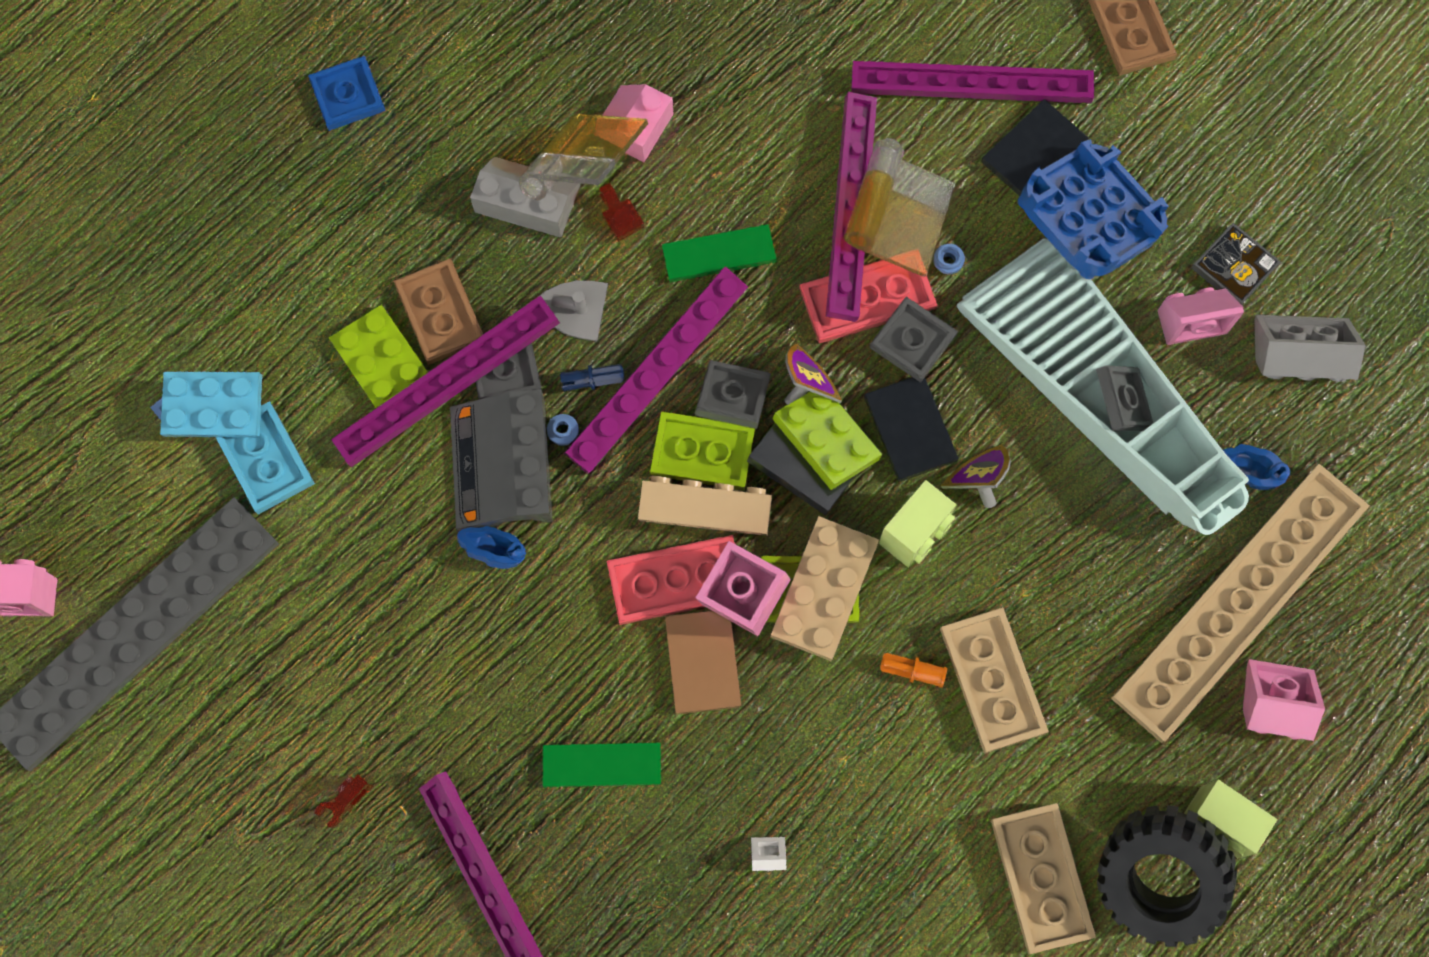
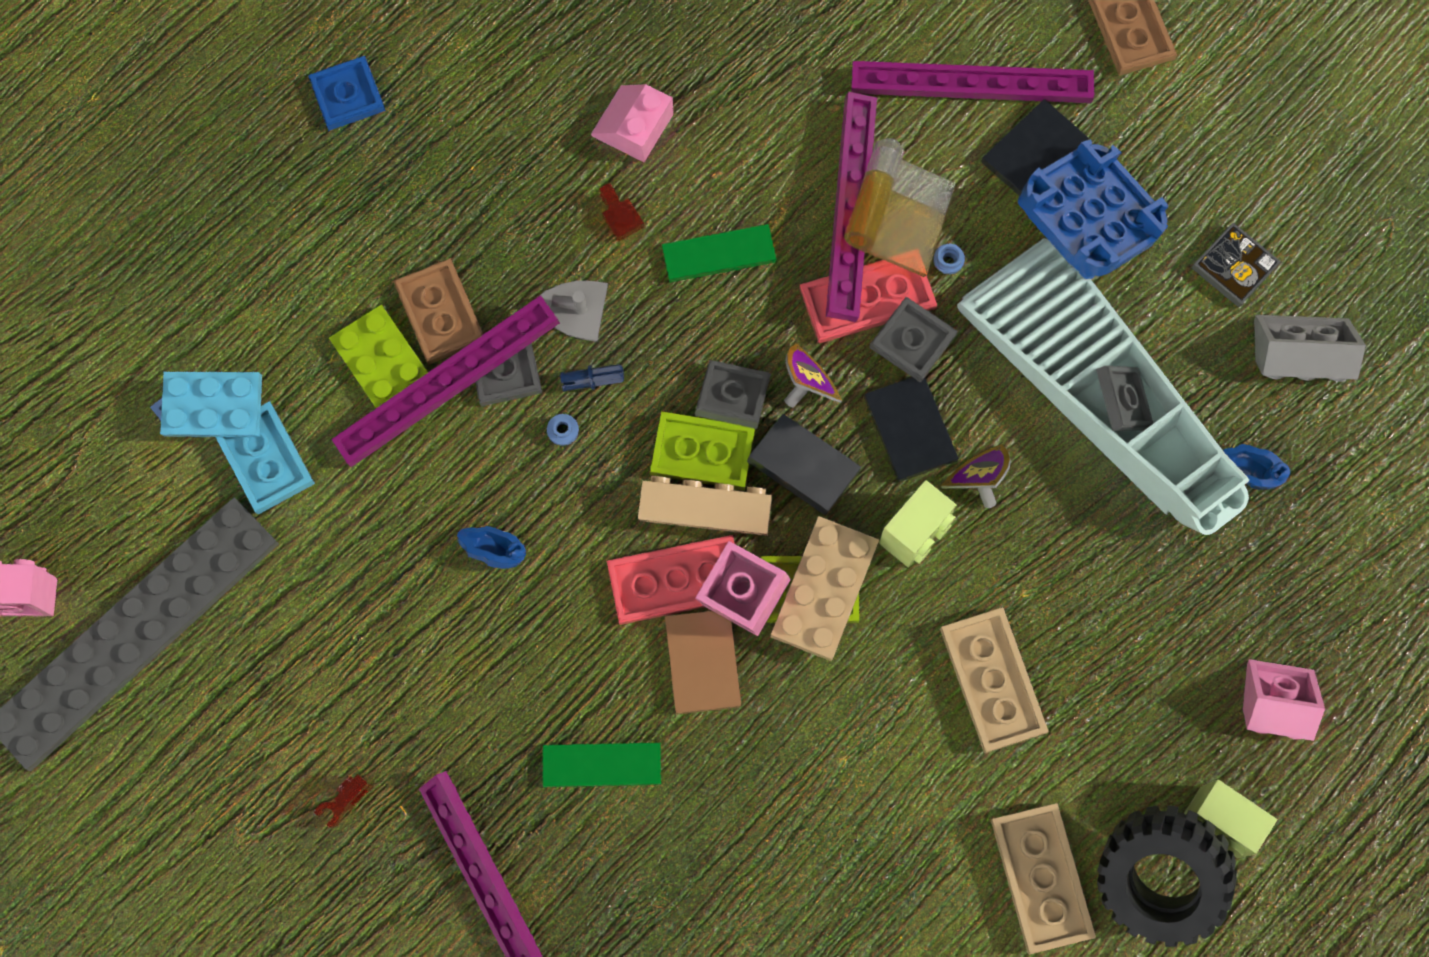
dark grey piece [450,389,553,530] -> none
light grey slope [470,157,581,237] -> none
door [519,114,648,200] -> none
magenta plate [563,266,748,474] -> none
white plate [751,837,786,871] -> none
lime plate [772,391,882,490] -> none
orange axle [880,653,947,688] -> none
tan plate [1111,464,1370,743] -> none
bright pink slope [1158,287,1244,345] -> none

